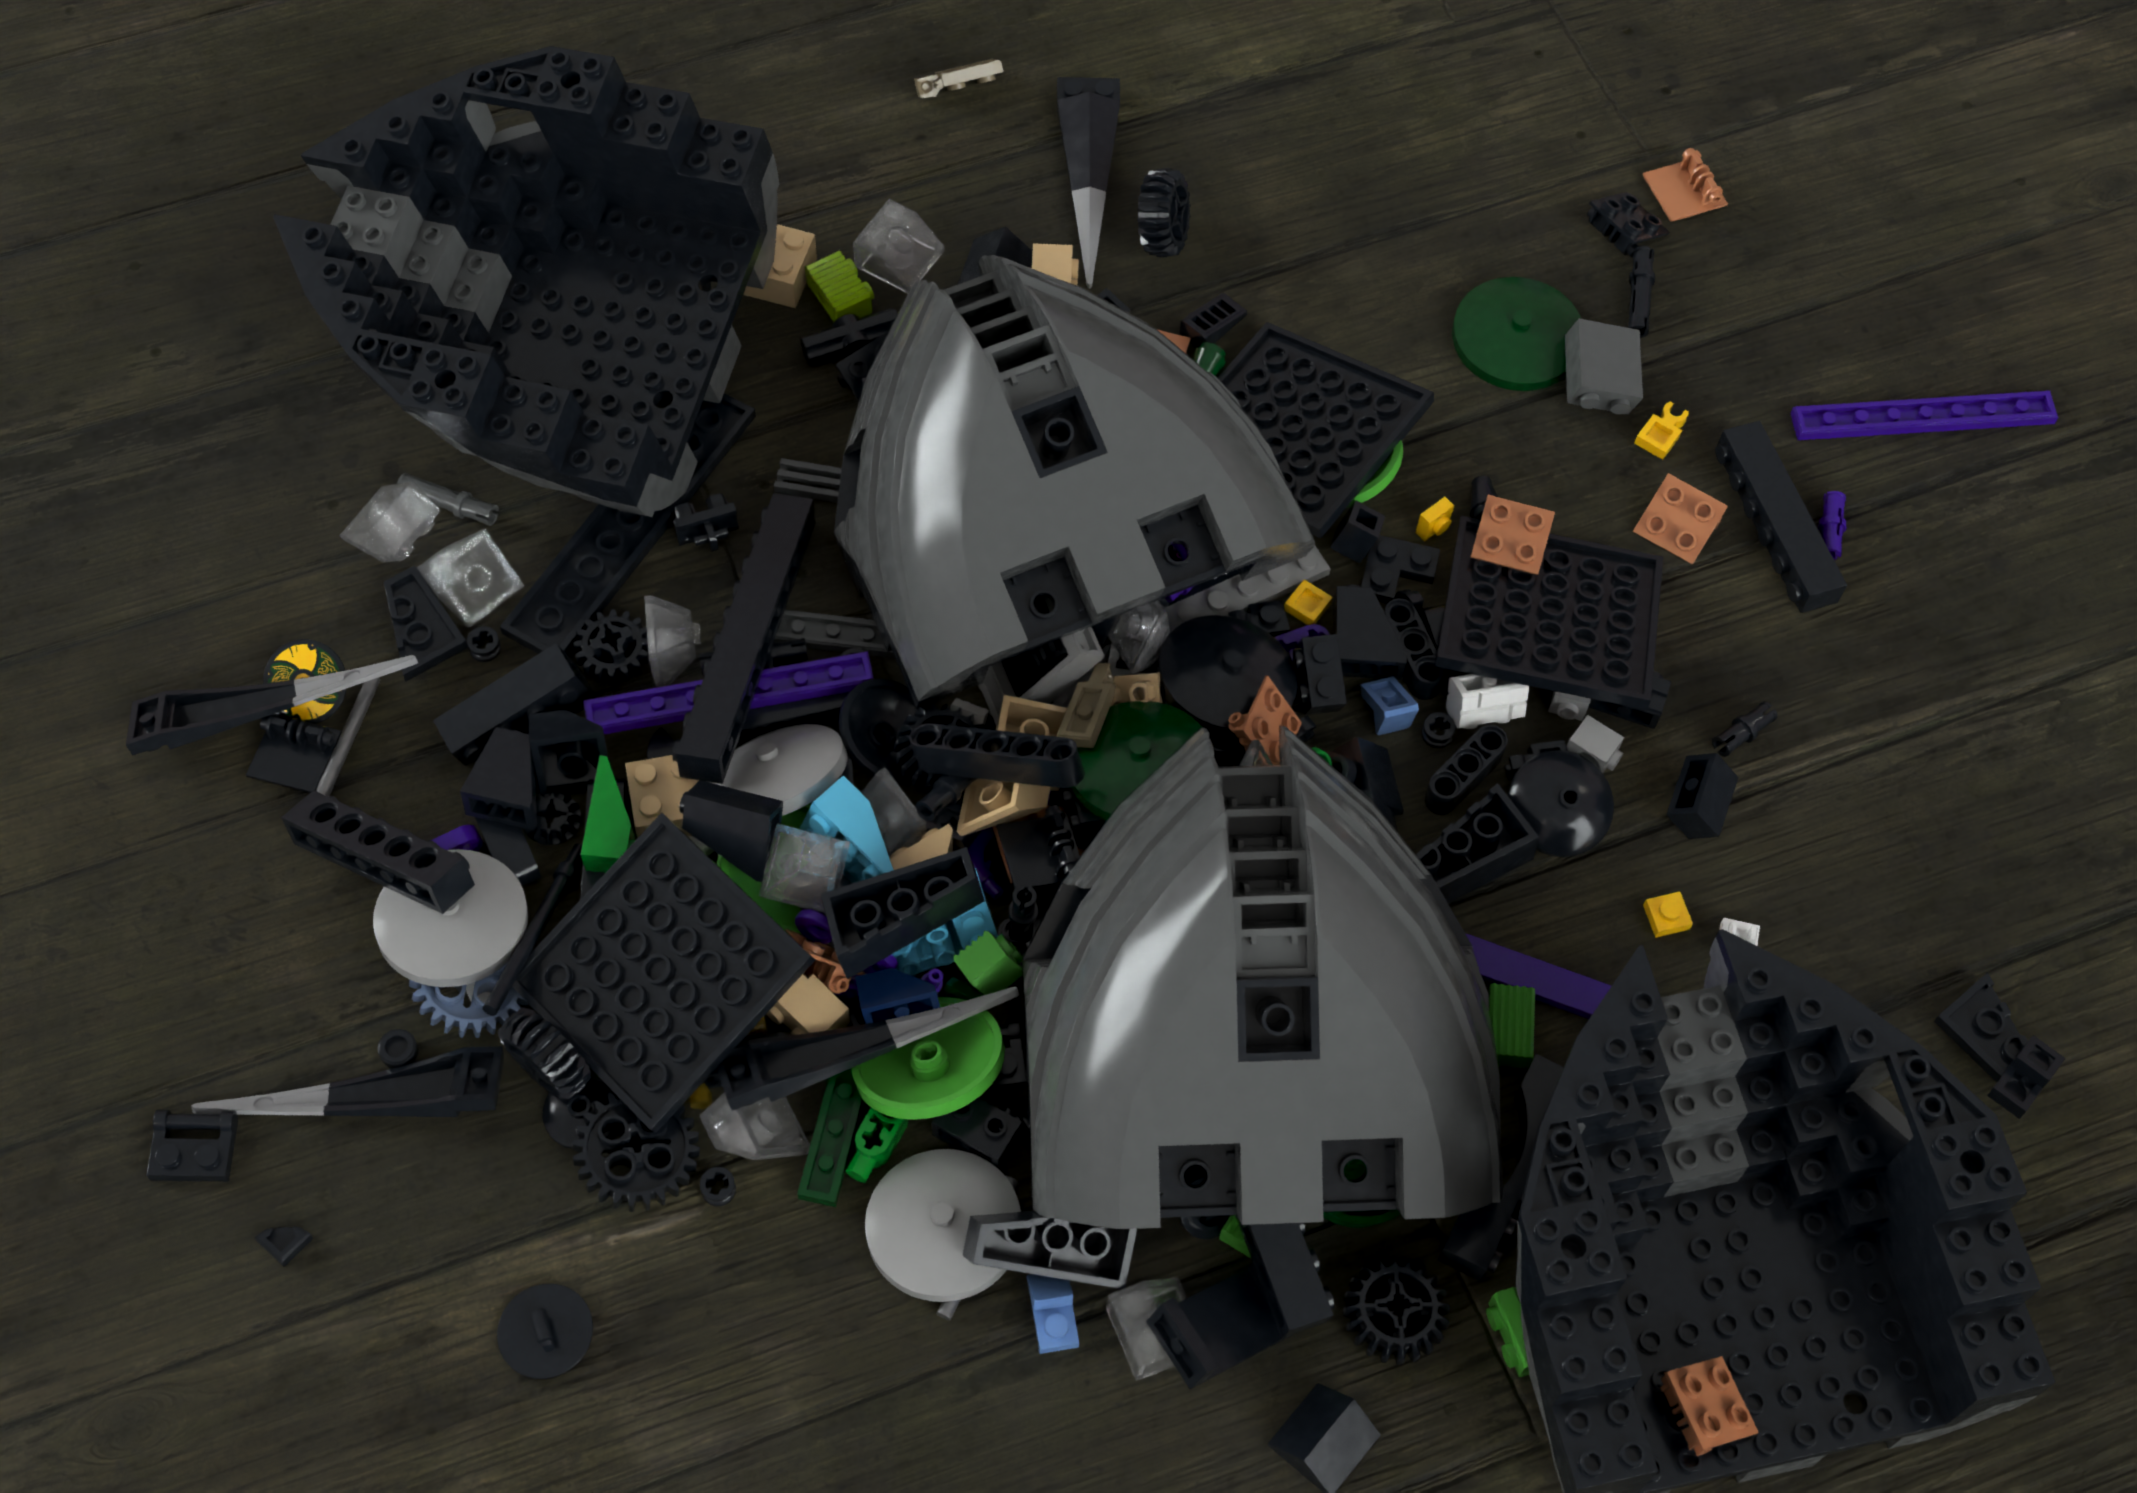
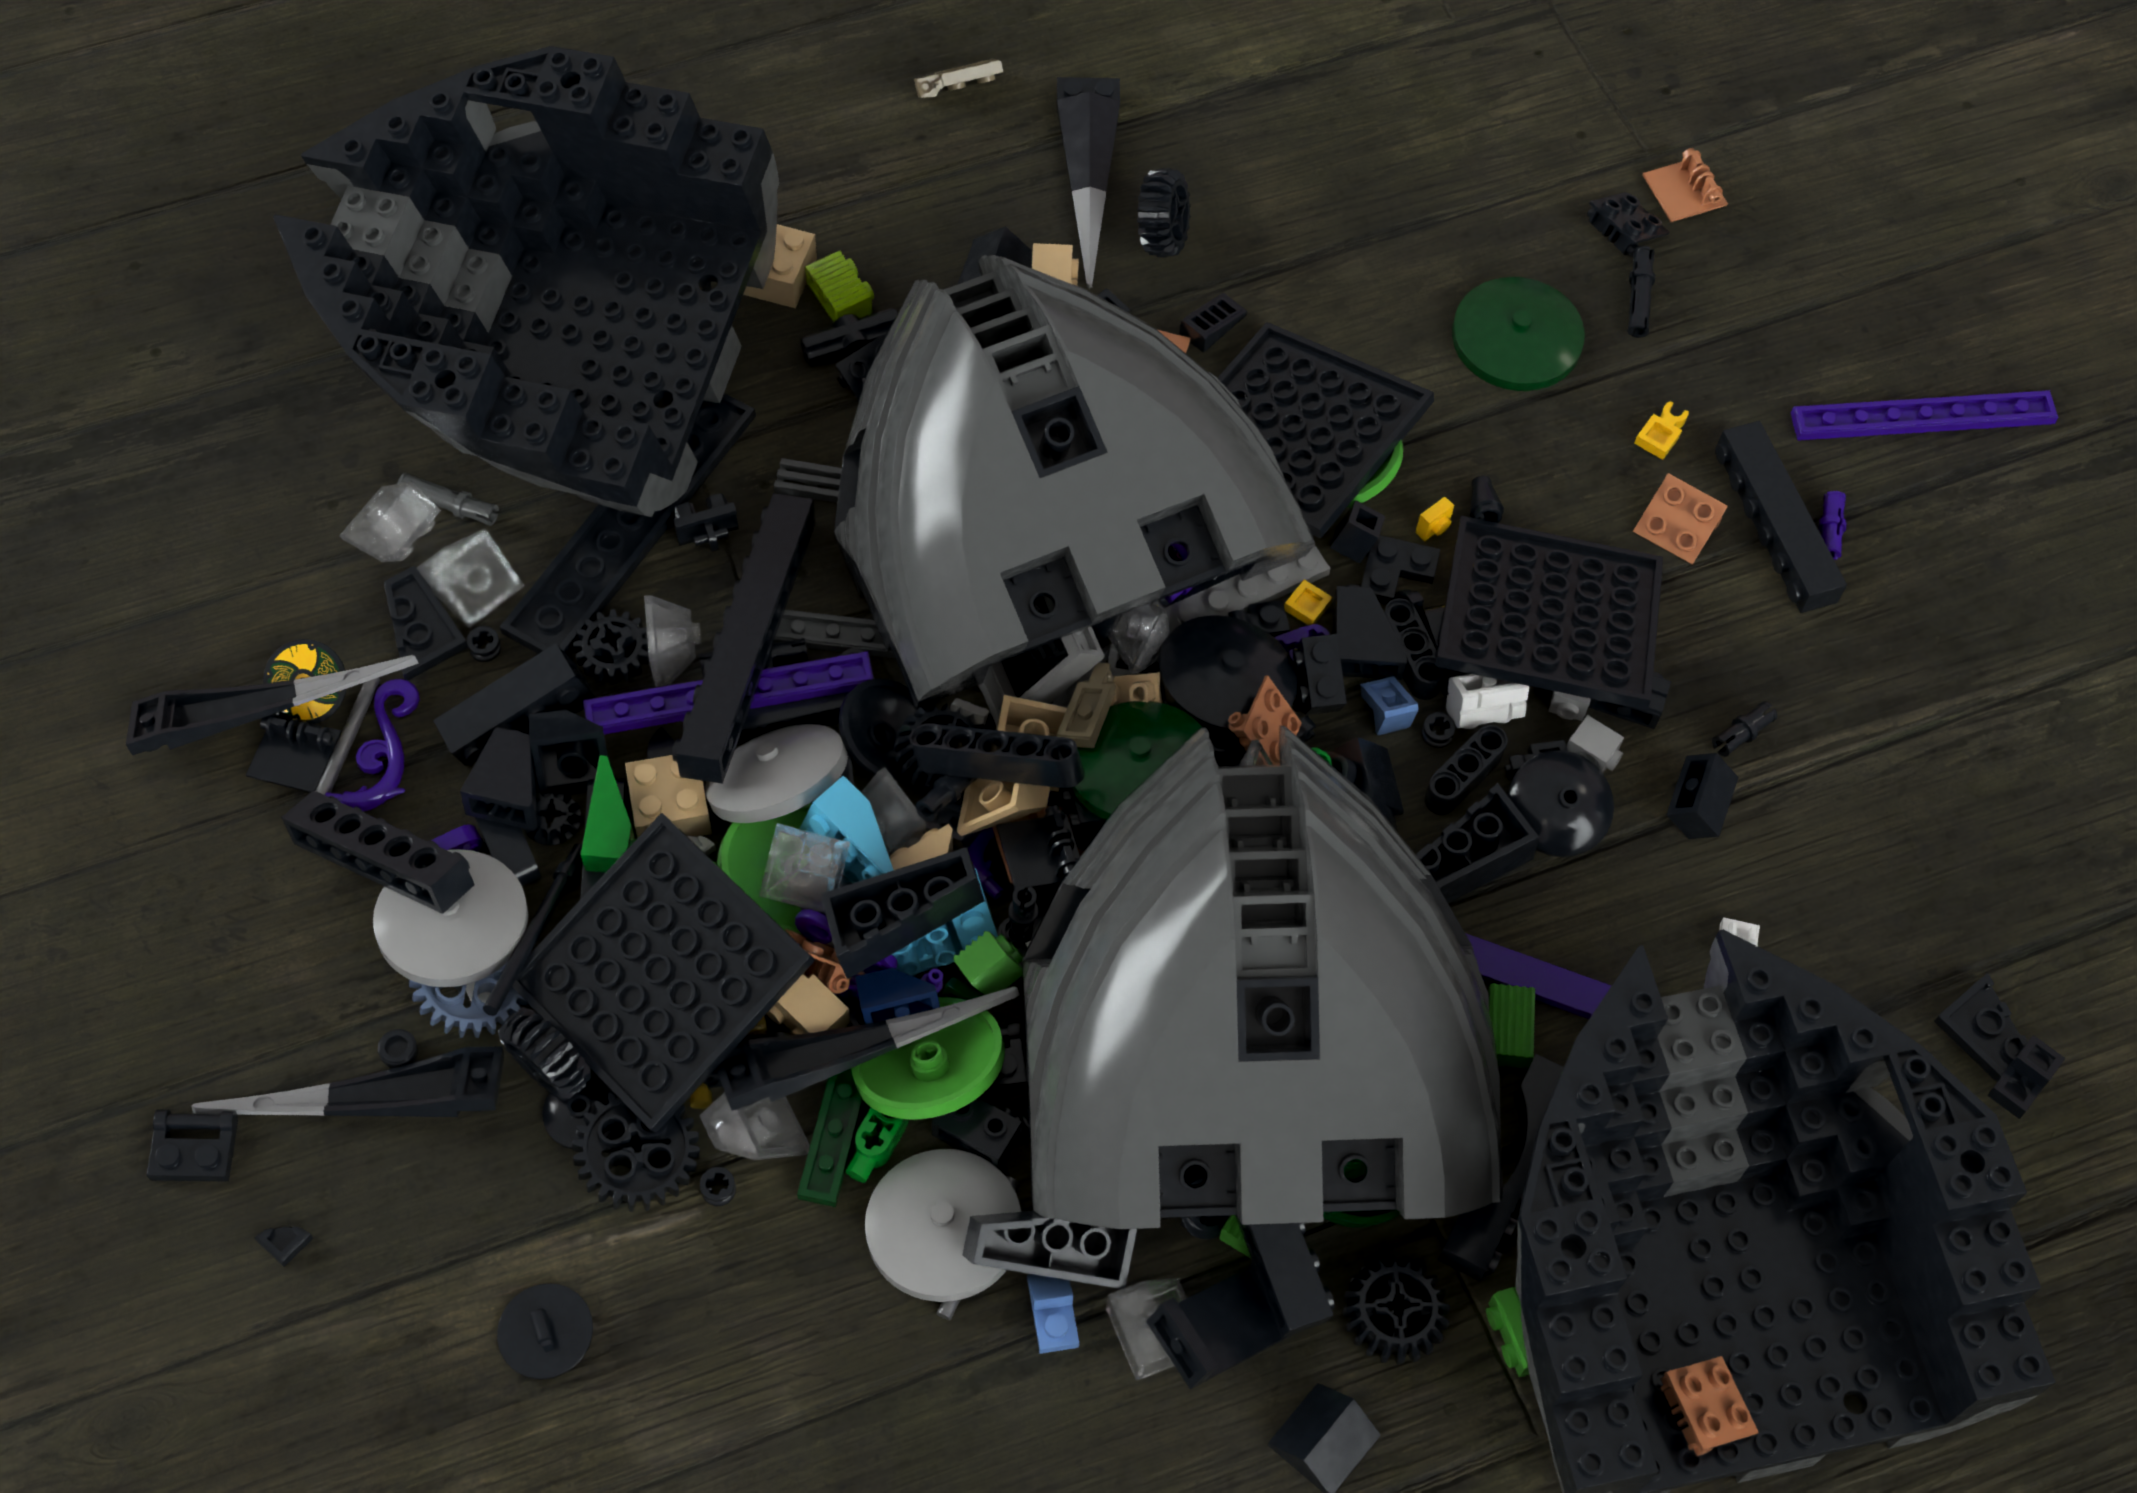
black slope [679,780,783,883] -> none
clear slope [853,199,944,294] -> none
dark green cone [1193,342,1226,376] -> none
nougat hinge [1470,495,1555,575] -> none
dark grey brick [1565,318,1643,415] -> none
yellow plate [1643,892,1693,938] -> none
none -> dark purple plant [325,679,420,812]

